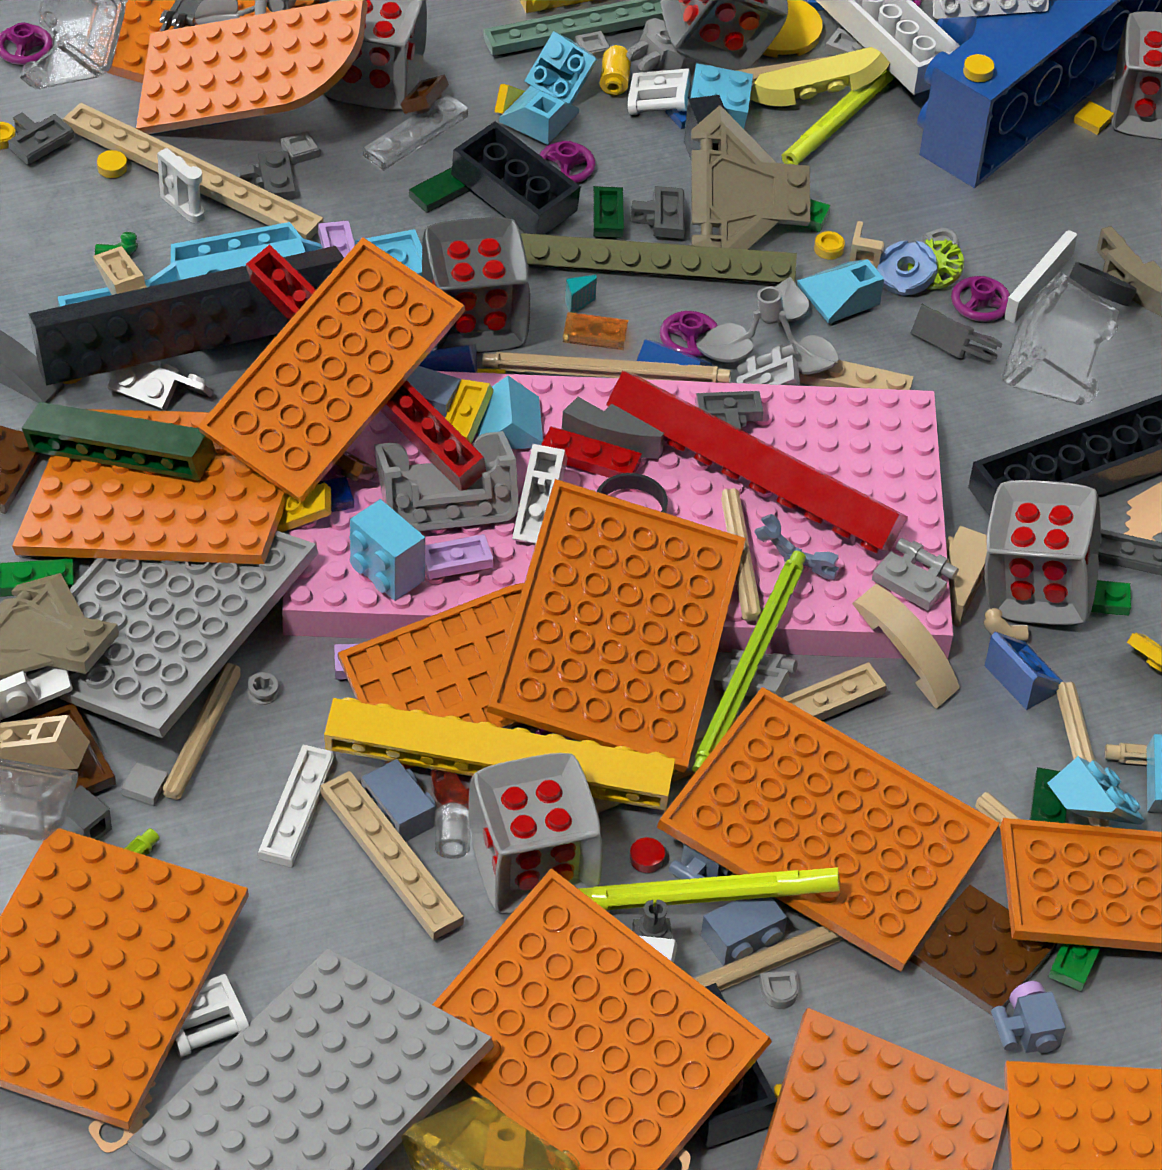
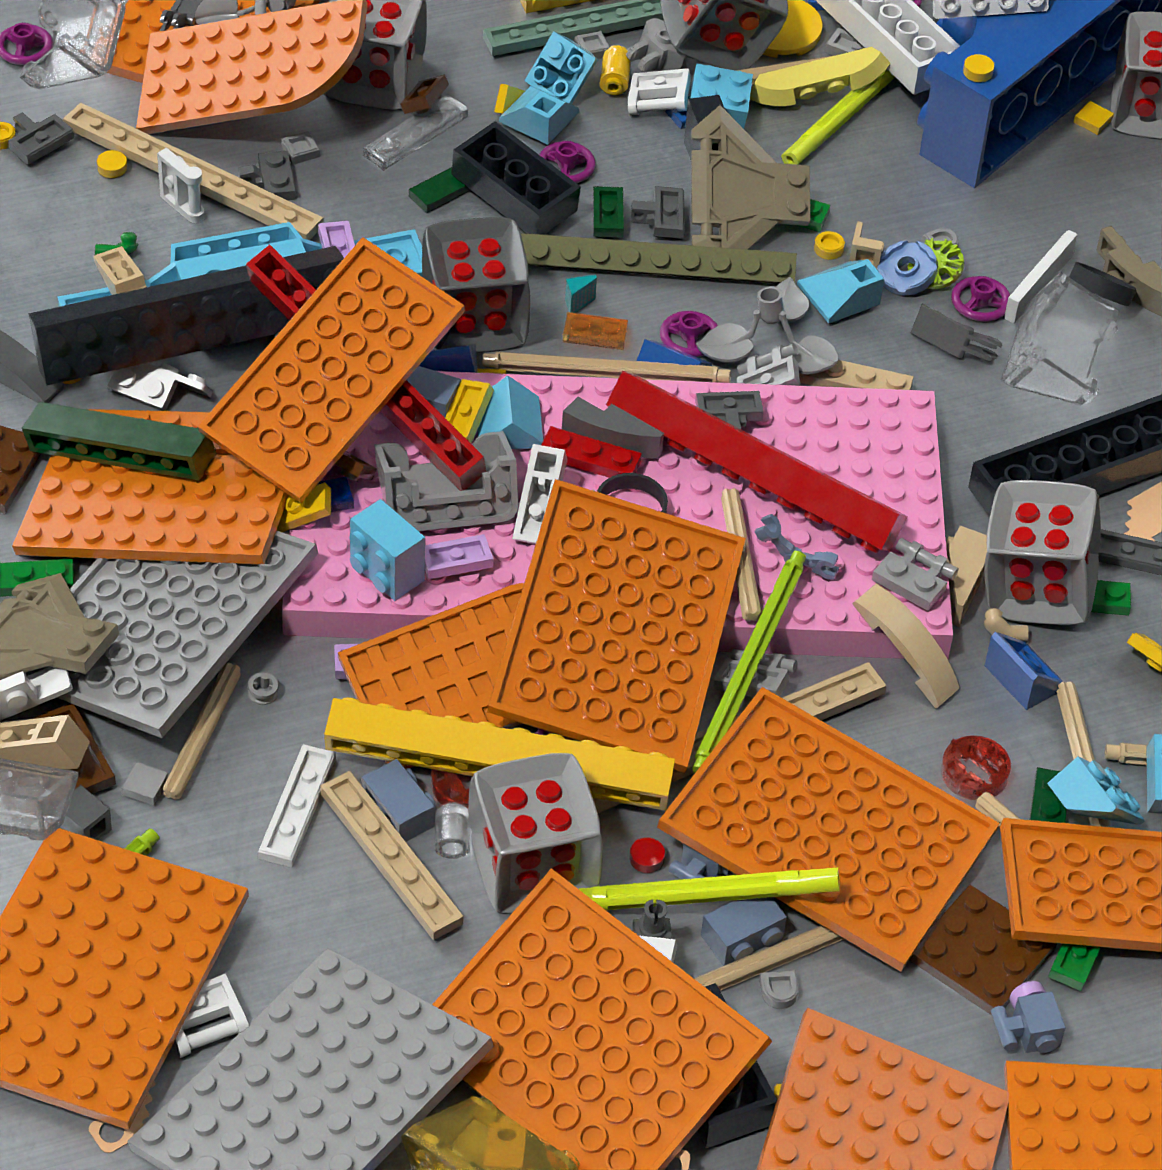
none -> clear red piece [941,735,1011,800]

